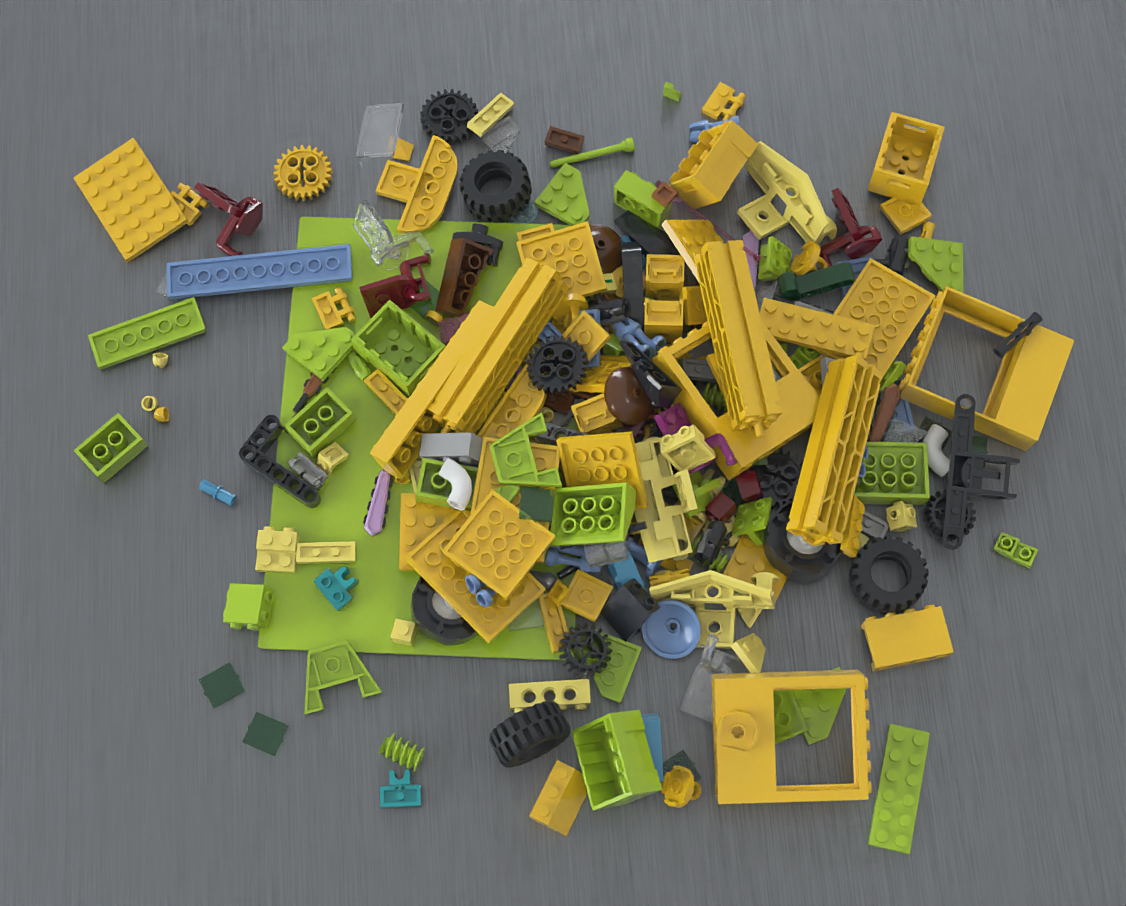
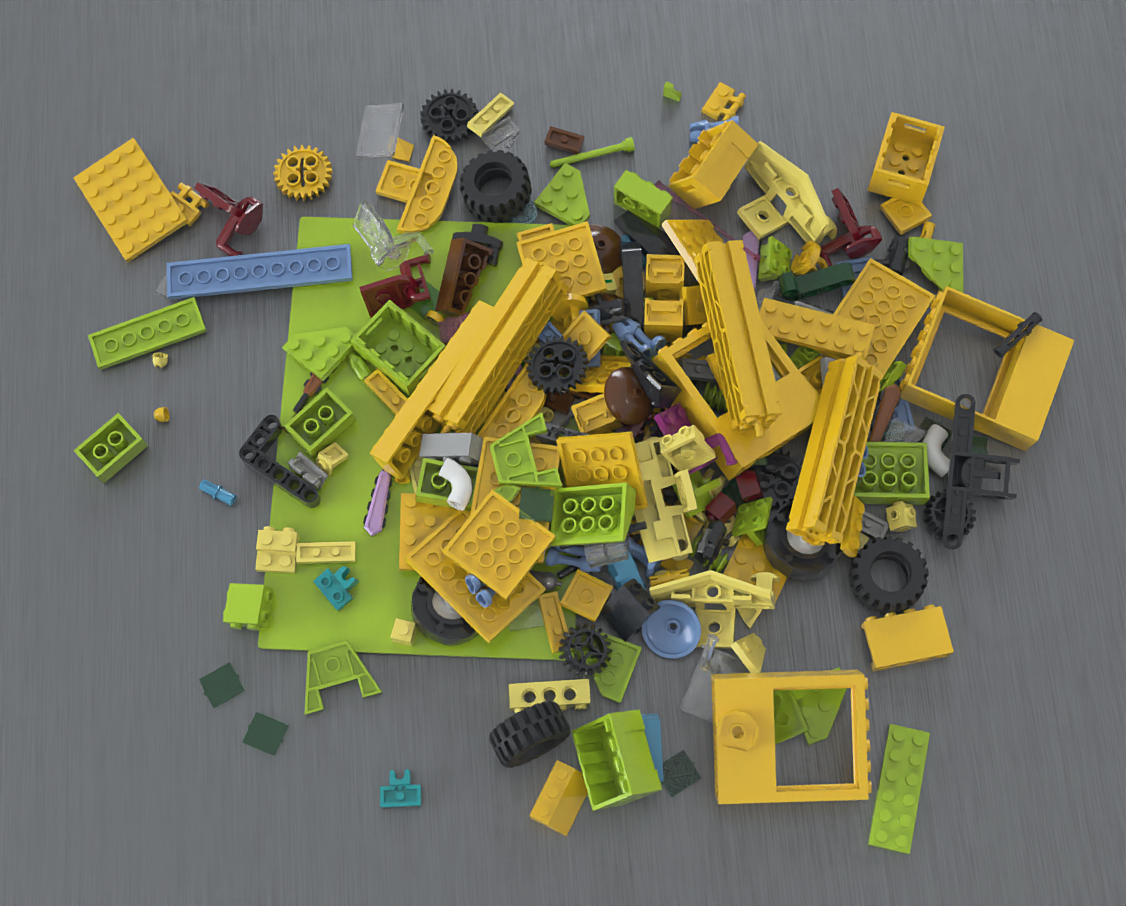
light yellow hinge [141,396,158,411] -> none
yellow plate [311,287,356,330] -> none
lime piece [379,733,424,772] -> none
yellow slope [547,580,571,606] -> none
dark orange plate [652,181,678,208] -> none
yellow tile [661,766,702,808] -> none
lime slope [993,532,1039,569] -> none

